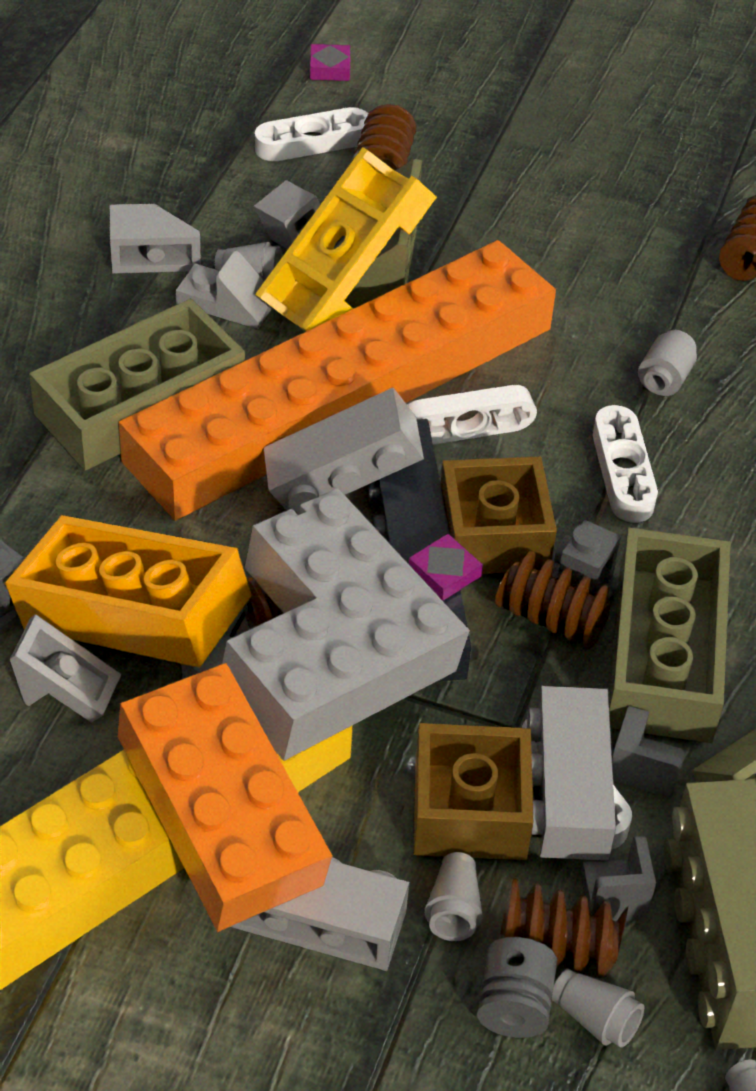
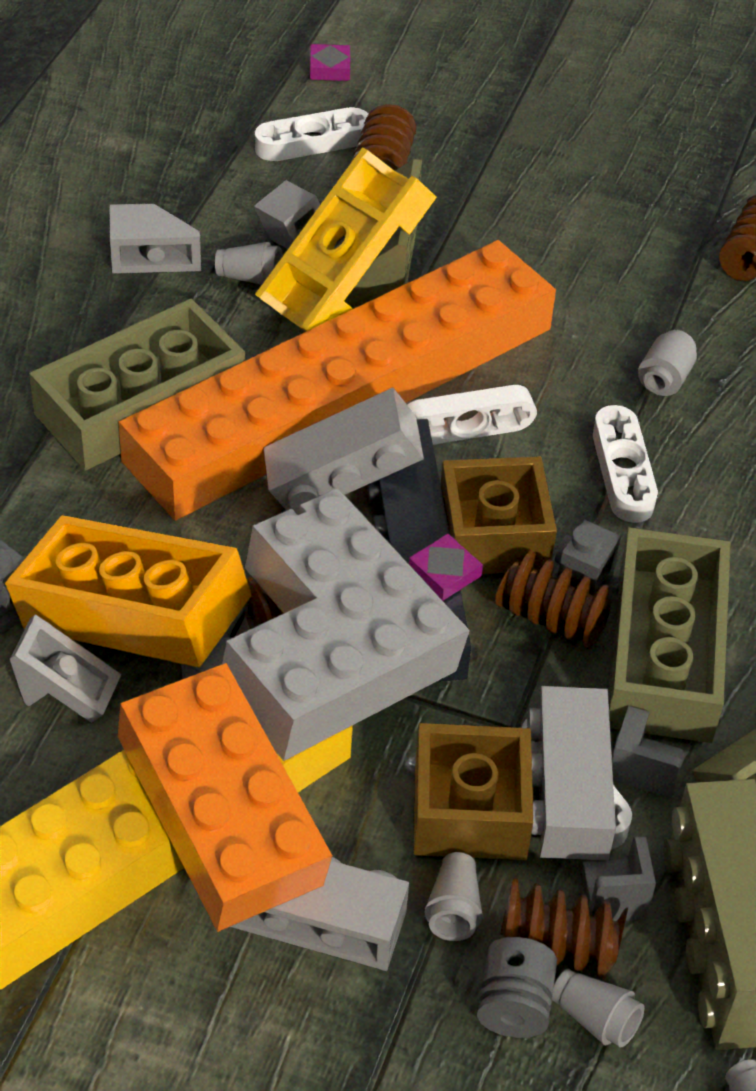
light grey slope [176,250,272,329] -> none

